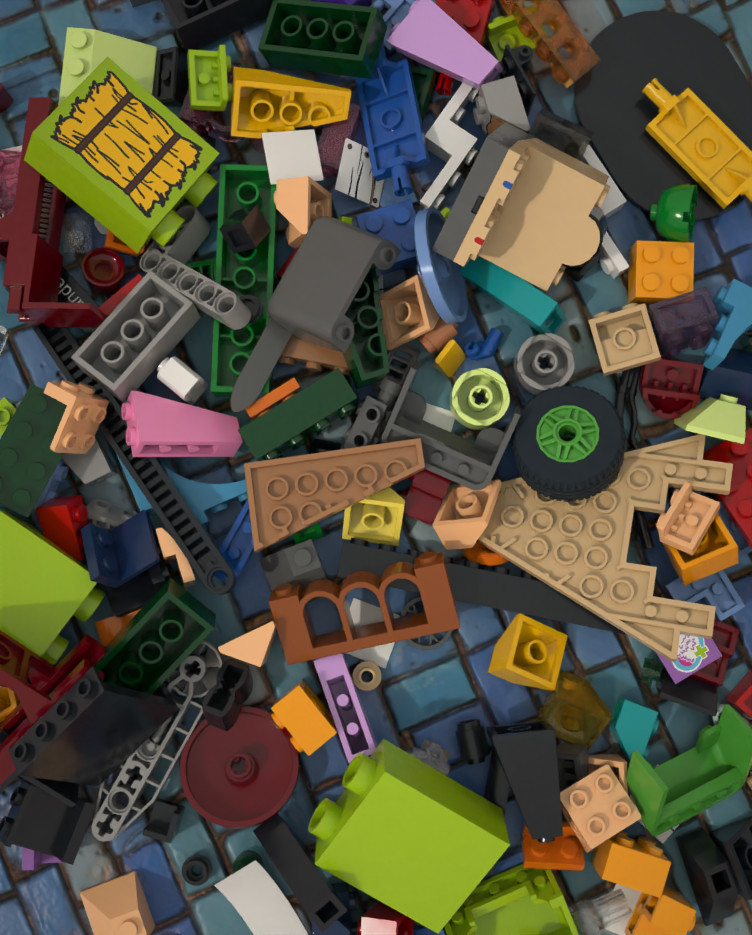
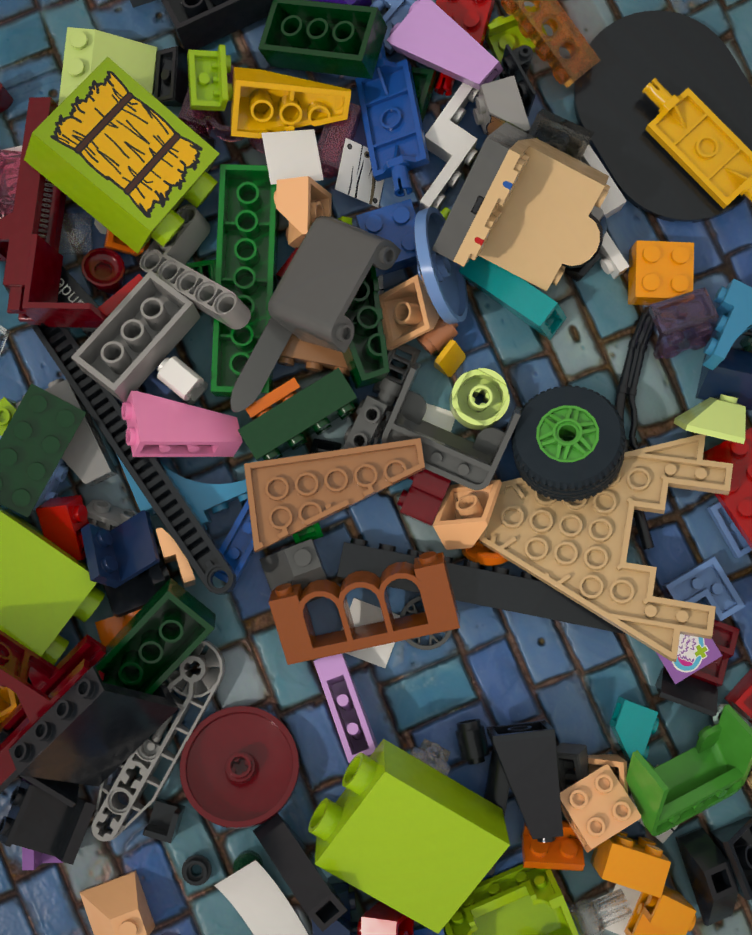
light nougat bracket [43,380,109,454] -> none
black brick [202,659,253,731] -> none
light nougat slope [218,620,277,667] -> none
black panel [220,204,270,254] -> none
black plate [239,295,263,324] -> none
light orange brick [271,679,337,756] -> none
light yellow slope [342,487,405,546] -> none
tan plate [352,661,382,691] -> none
blue arm [465,328,504,361] -> none
yellow slope [488,613,568,691] -> none
light grey brick [513,333,575,395] -> none
clear yellow slope [536,670,612,752] -> none
tan plate [588,303,661,376] -> none
dark red slope [639,357,704,419] -> none
clear green plate [640,657,662,686] -> none
green cylinder [650,184,698,242] -> none
light orange slope [655,513,738,586] -> none
light nougat bracket [656,481,720,555] -> none

